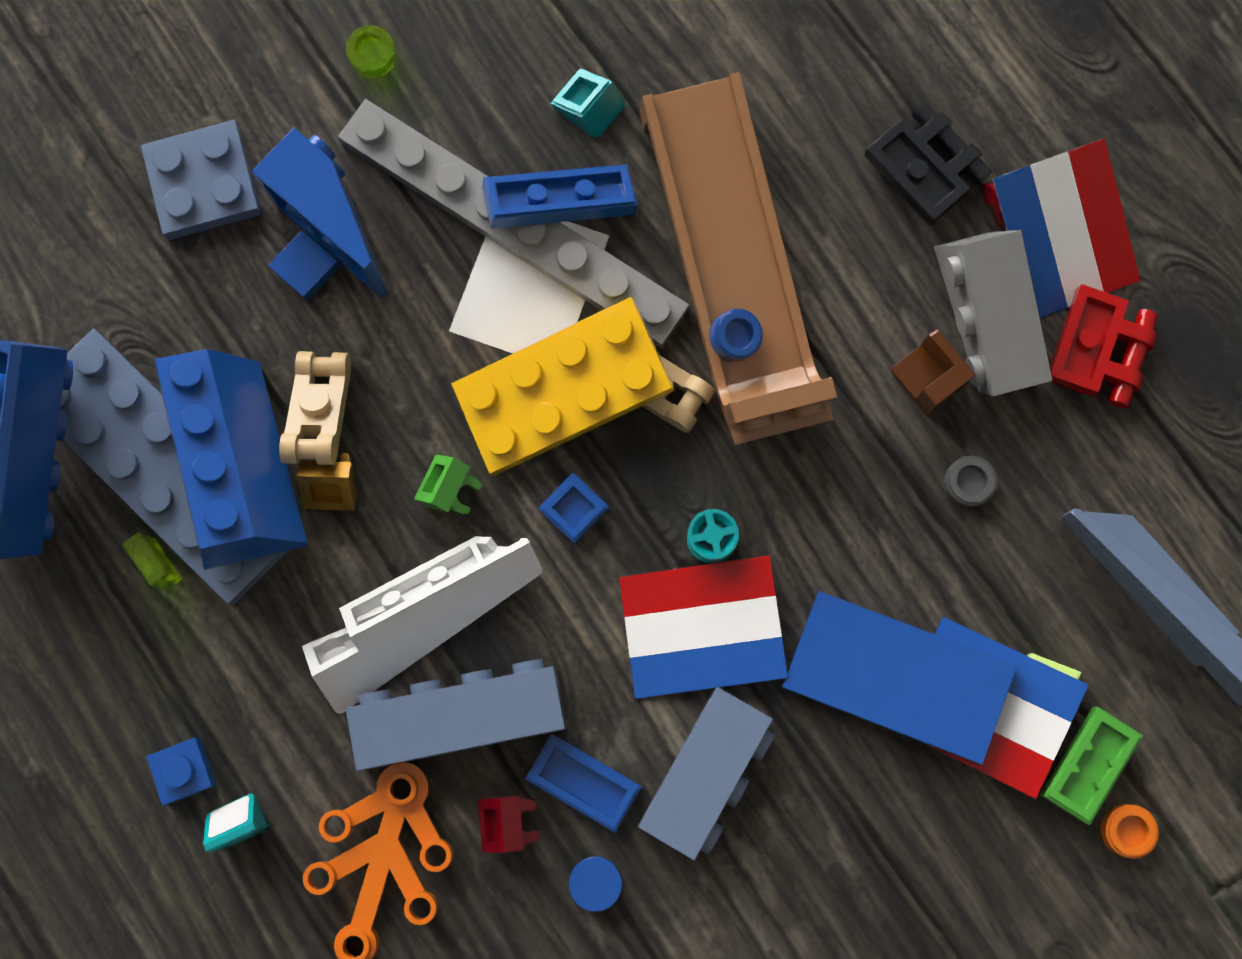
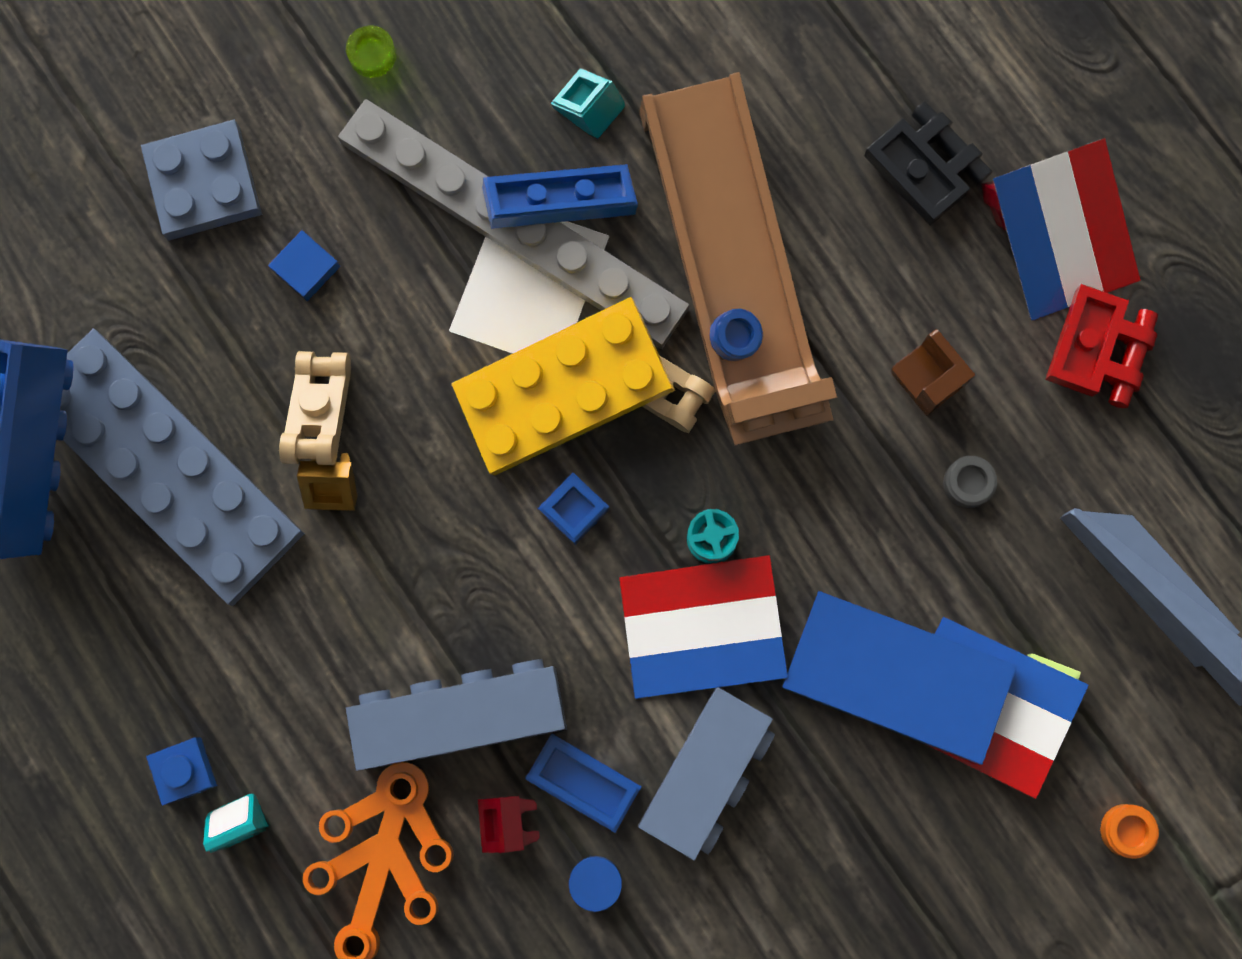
clear neon green tile [122,532,183,590] -> none
blue slope [155,349,307,570] -> none
blue slope [252,127,388,299] -> none
white wedge [302,536,543,714] -> none
bright green tile [414,455,482,514] -> none
light grey wedge [933,230,1053,396] -> none
bright green plate [1040,707,1143,826] -> none

